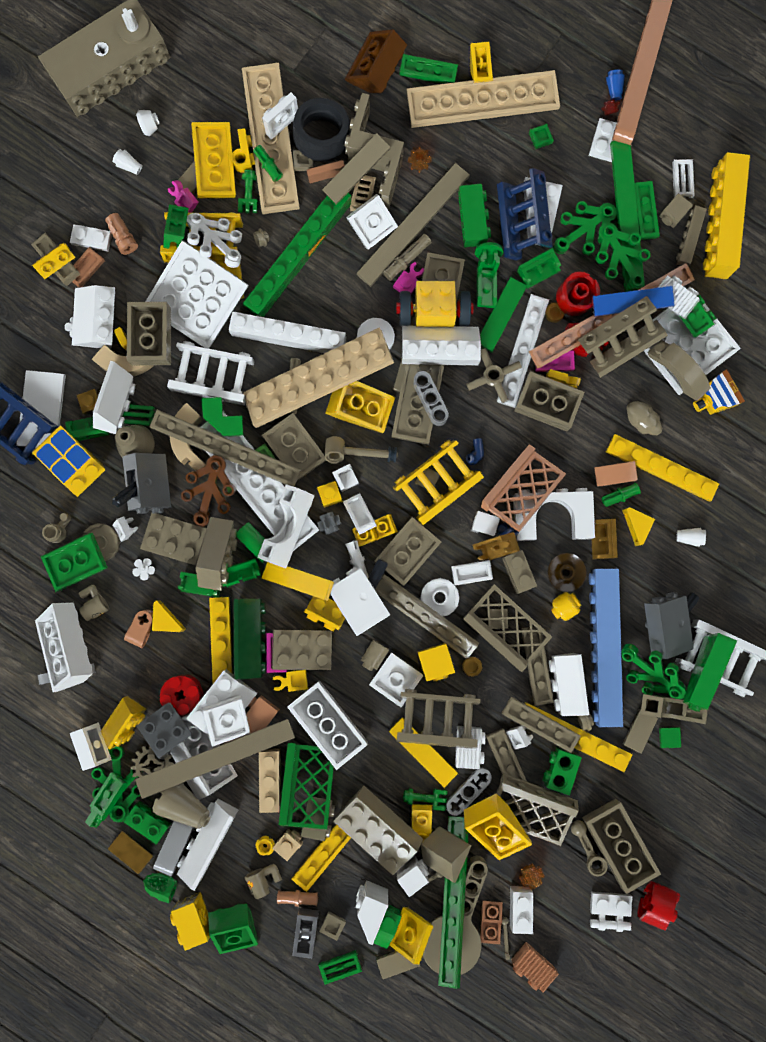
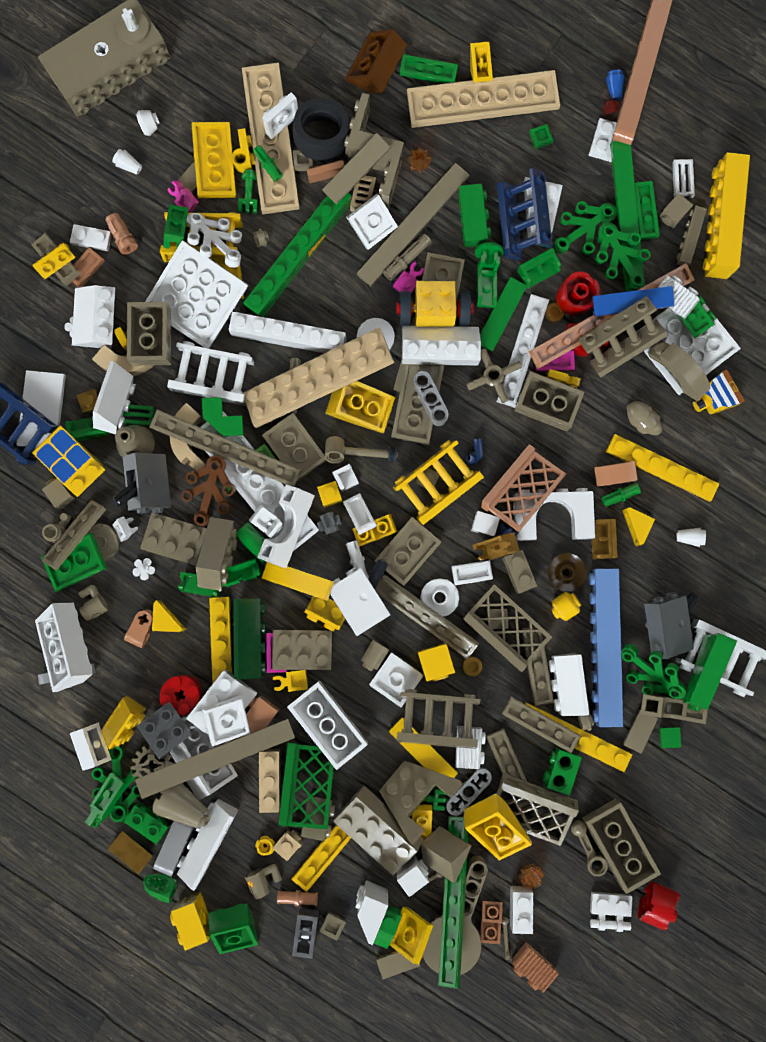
green tile [318,950,362,985] -> none
white tile [506,726,533,749] -> none
none -> dark tan brick [42,478,76,510]
none -> dark tan tile [42,500,106,570]
none -> white bracket [249,505,283,538]
none -> dark tan wing [379,761,462,845]

